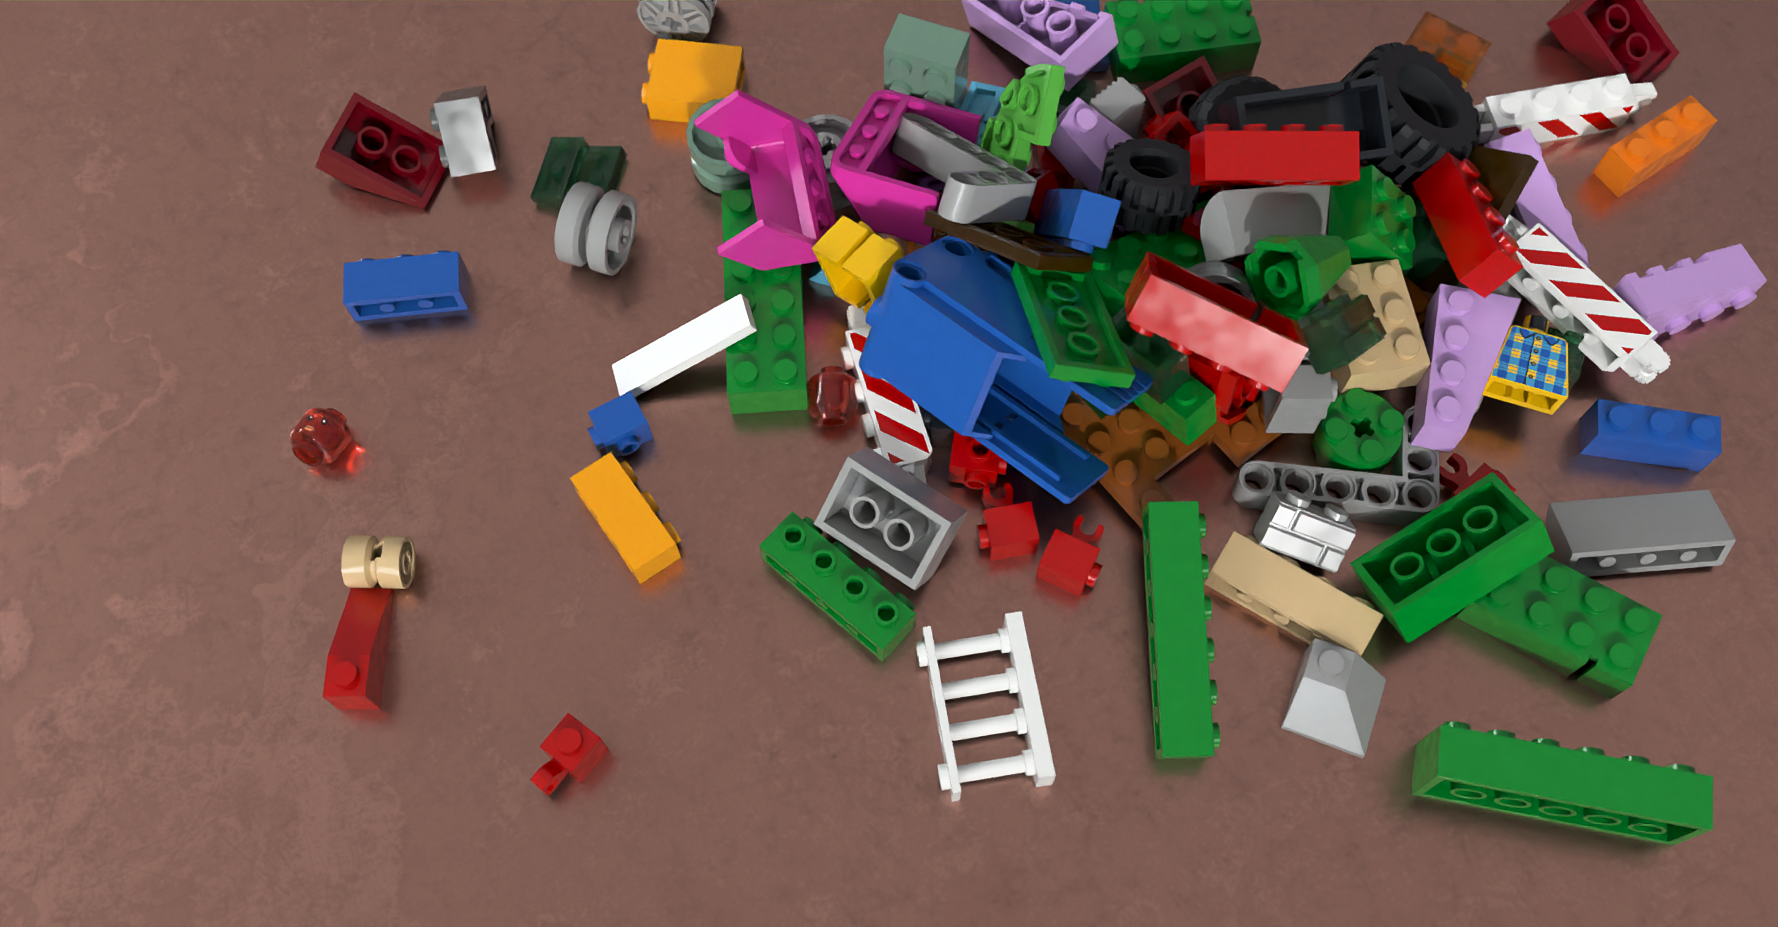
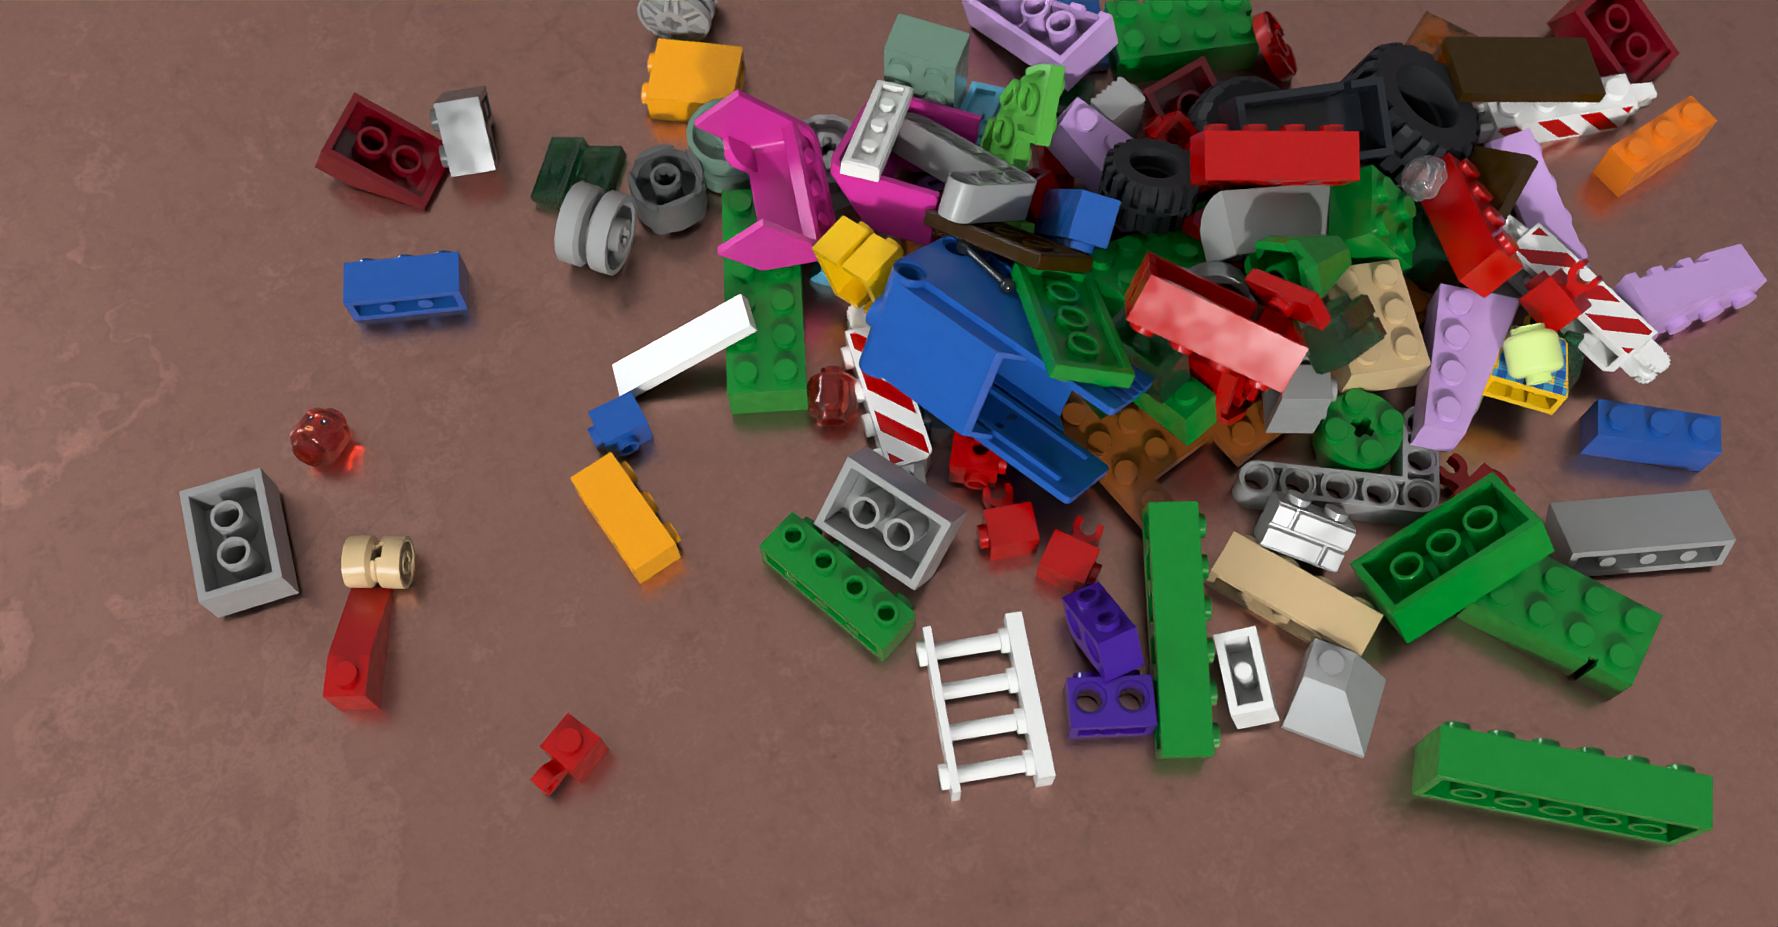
none -> light grey brick [179,468,299,618]
none -> dark grey brick [628,144,708,235]
none -> white tile [840,80,914,182]
none -> black hinge [956,239,1016,294]
none -> dark purple brick [1061,581,1144,682]
none -> dark purple brick [1063,670,1157,738]
none -> white brick [1213,626,1280,729]
none -> red plate [1244,268,1332,331]
none -> red tile [1252,11,1298,82]
none -> clear plate [1401,155,1448,202]
none -> dark brown tile [1441,36,1606,102]
none -> yellowish green head [1503,323,1564,386]
none -> red brick [1518,258,1603,332]

